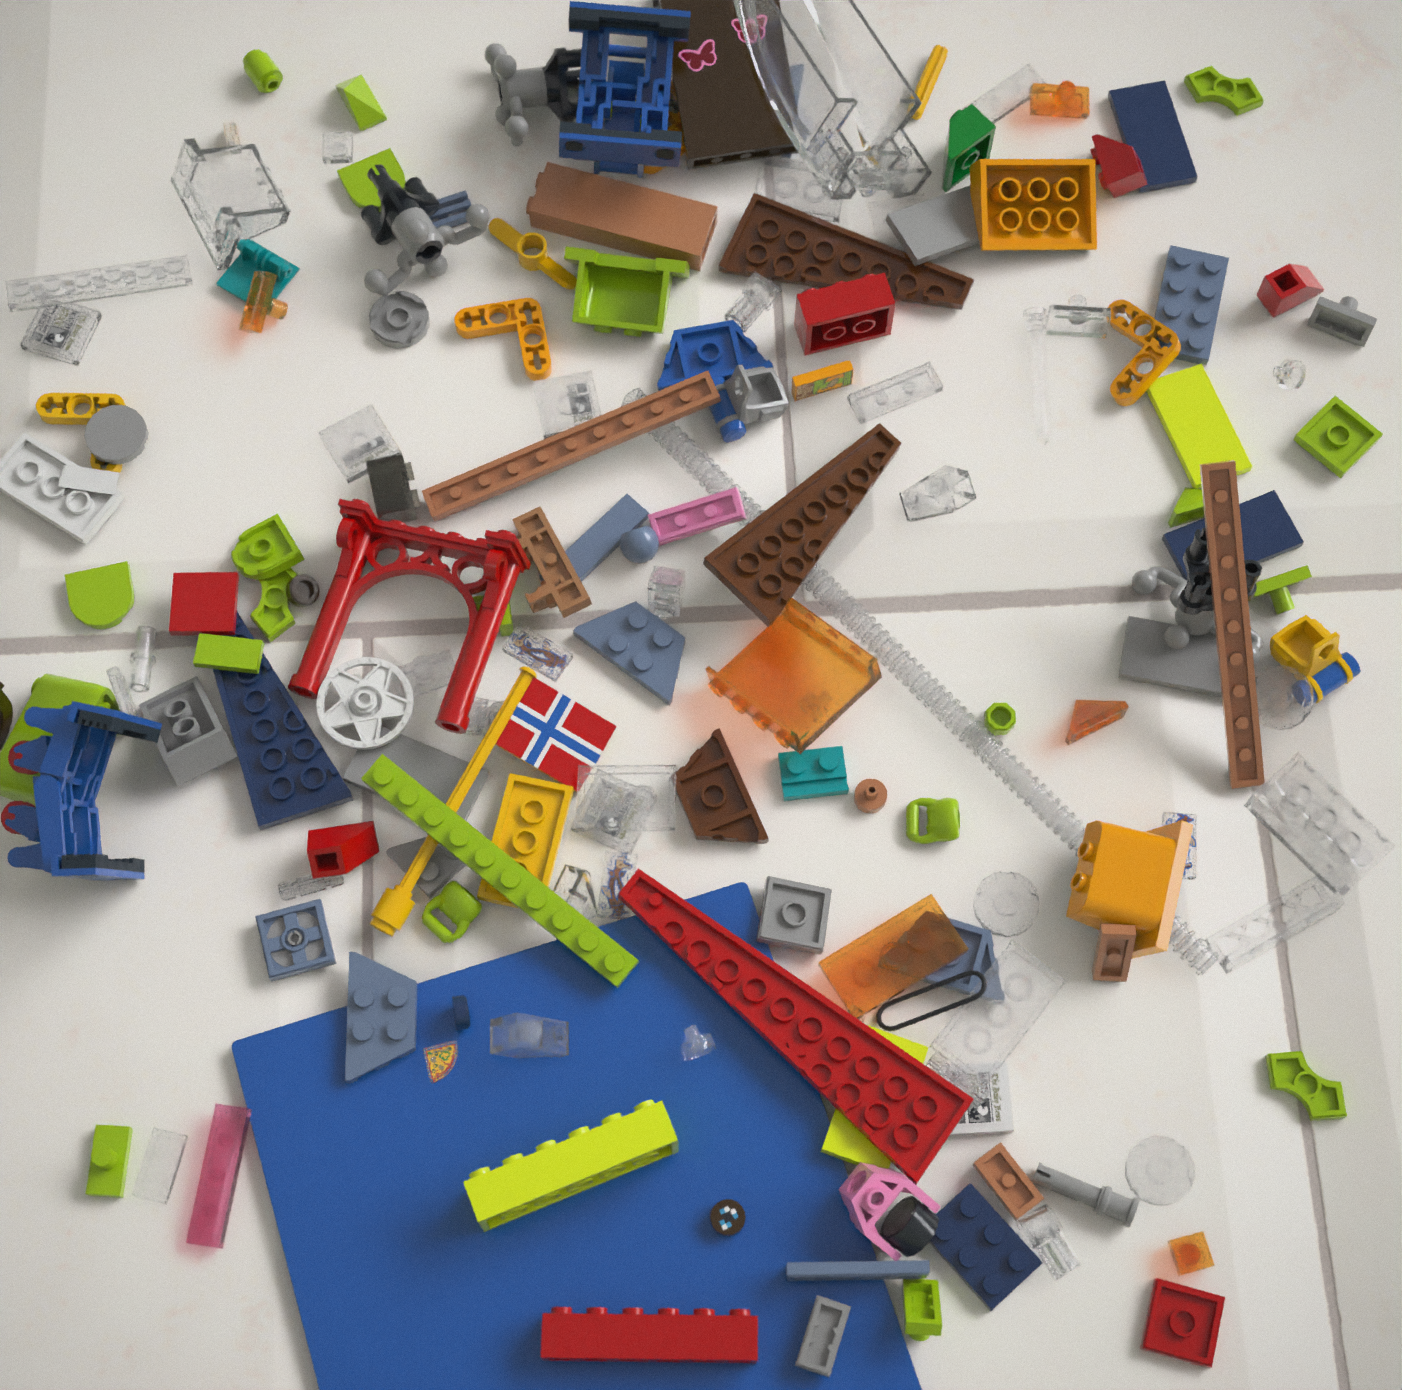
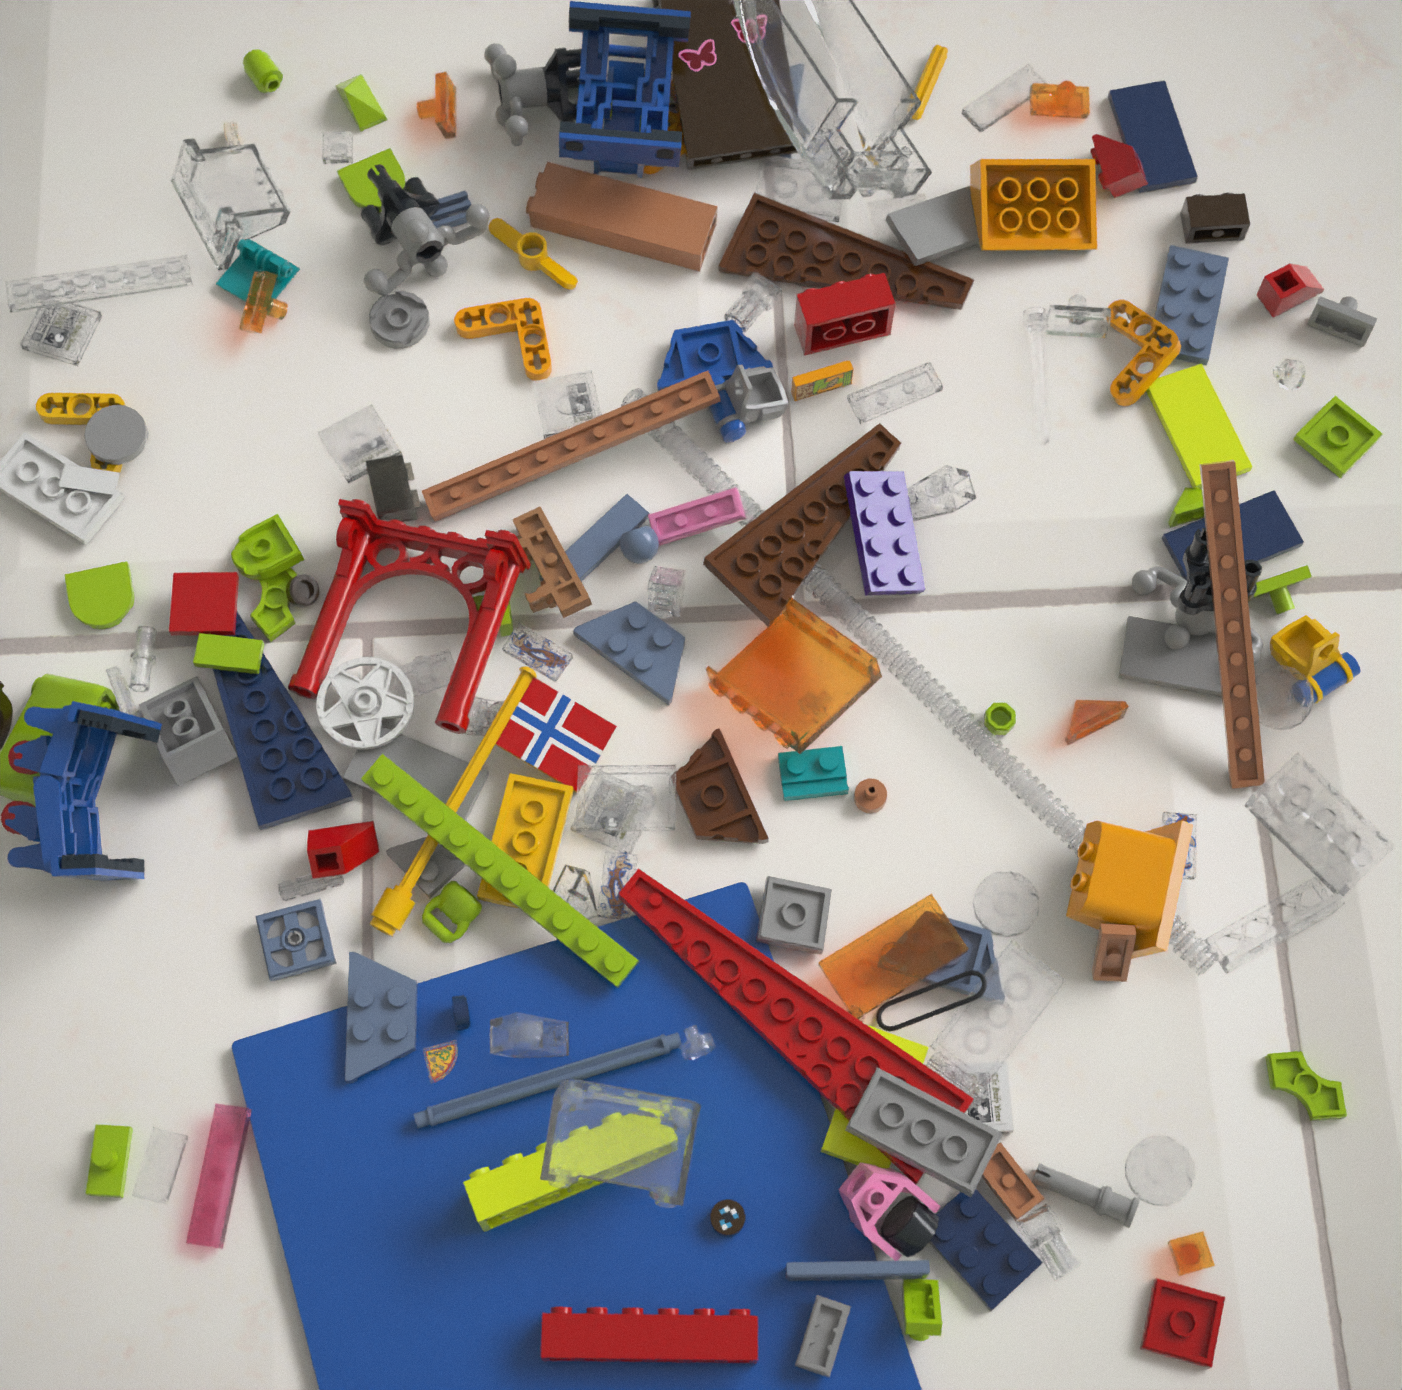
lime windscreen [564,246,690,337] -> none
lime piece [906,798,960,844] -> none
green slope [942,104,996,192] -> none
lime tile [1184,66,1264,116] -> none
none -> sand blue piece [414,1032,682,1128]
none -> clear orange tile [417,72,457,139]
none -> clear windscreen [540,1079,701,1208]
none -> plate [844,471,926,596]
none -> light grey tile [845,1068,1003,1197]
none -> dark brown brick [1180,192,1250,244]

